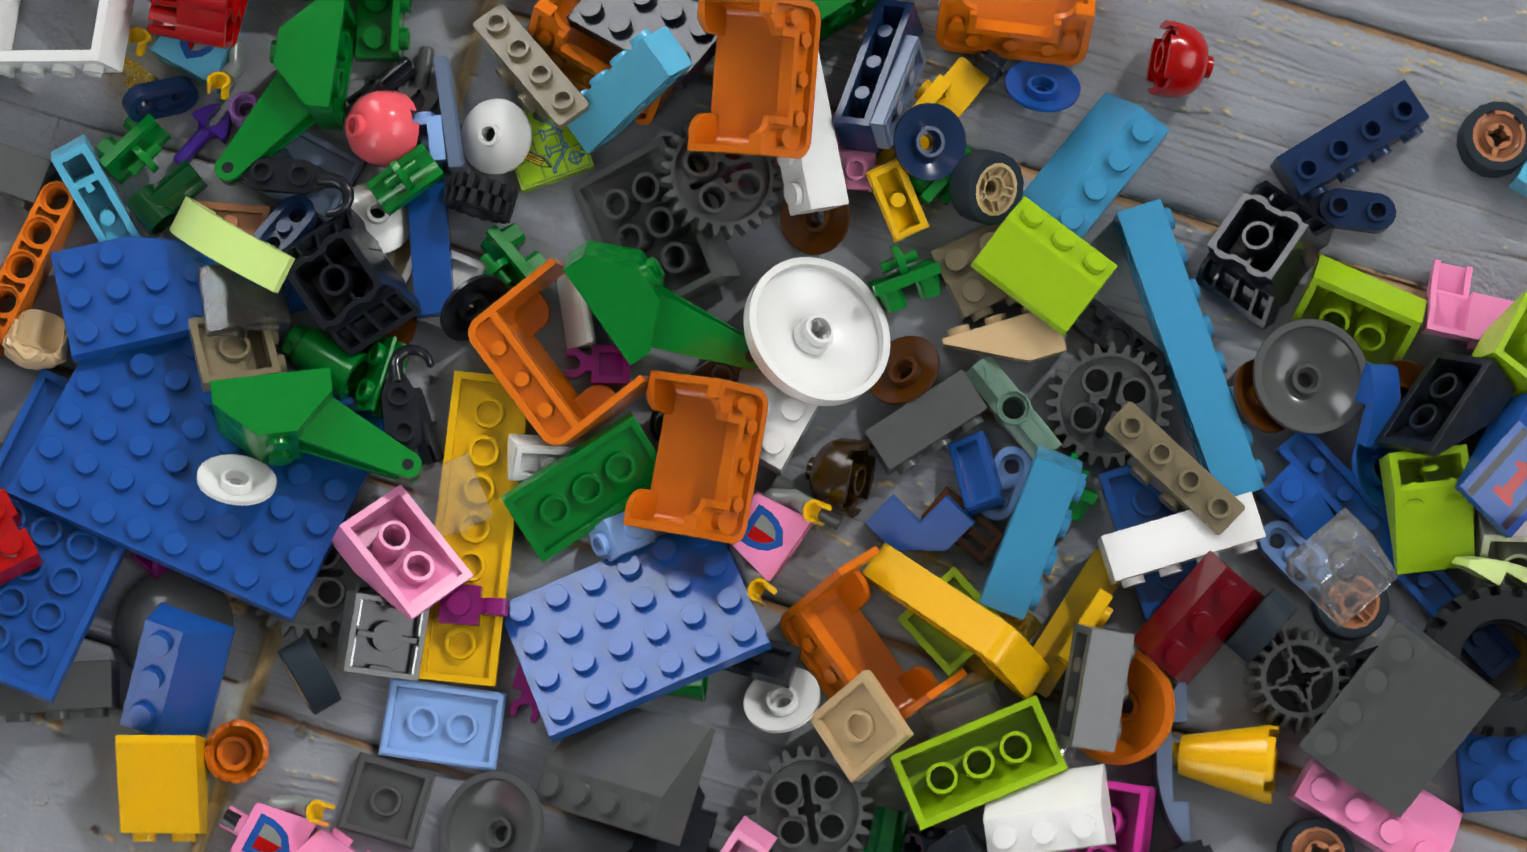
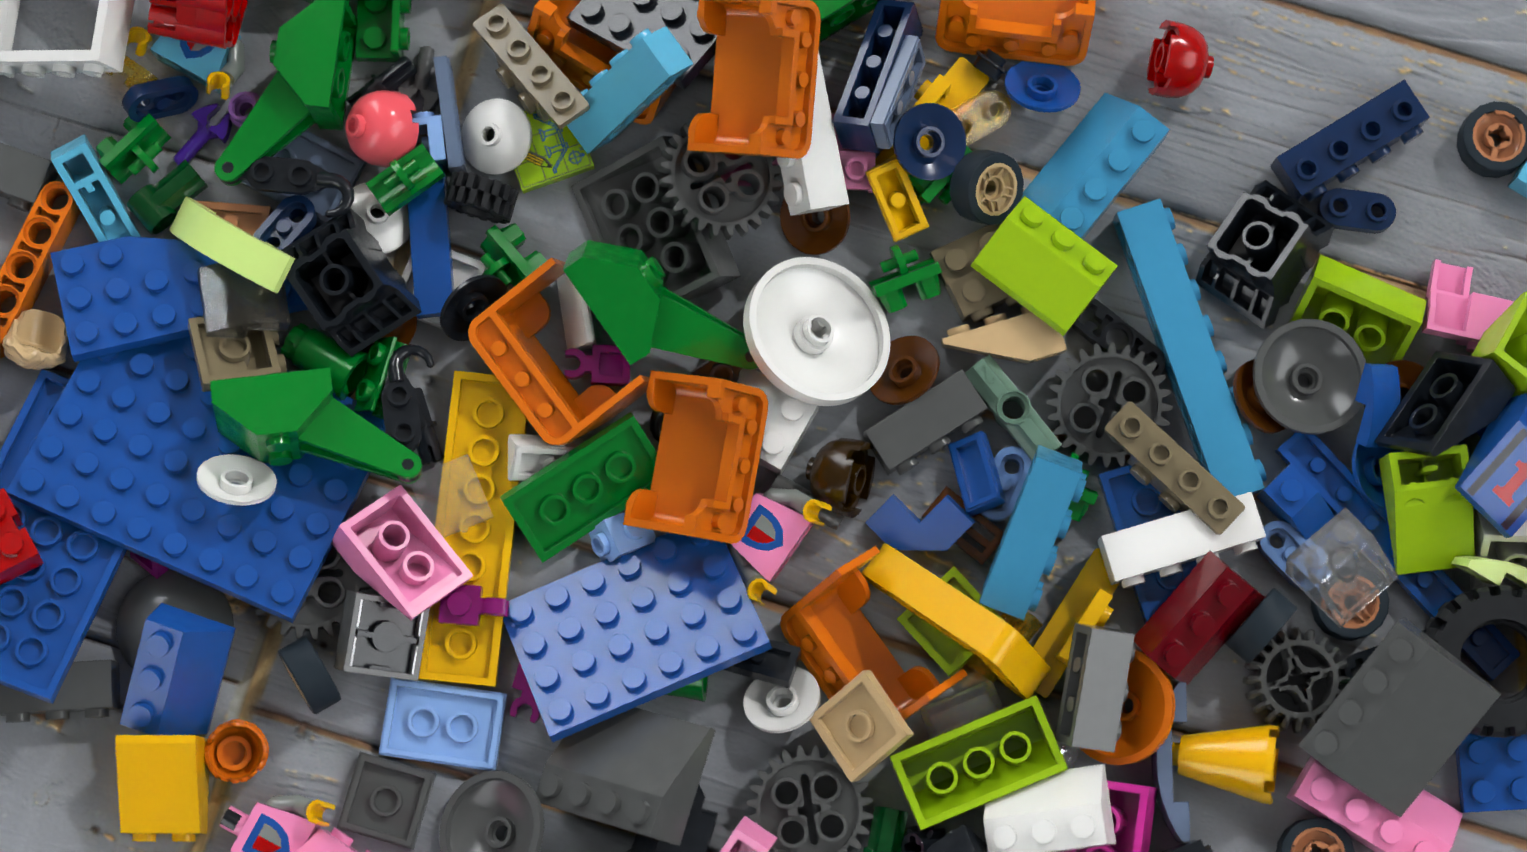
none -> clear yellow plate [950,91,1011,146]

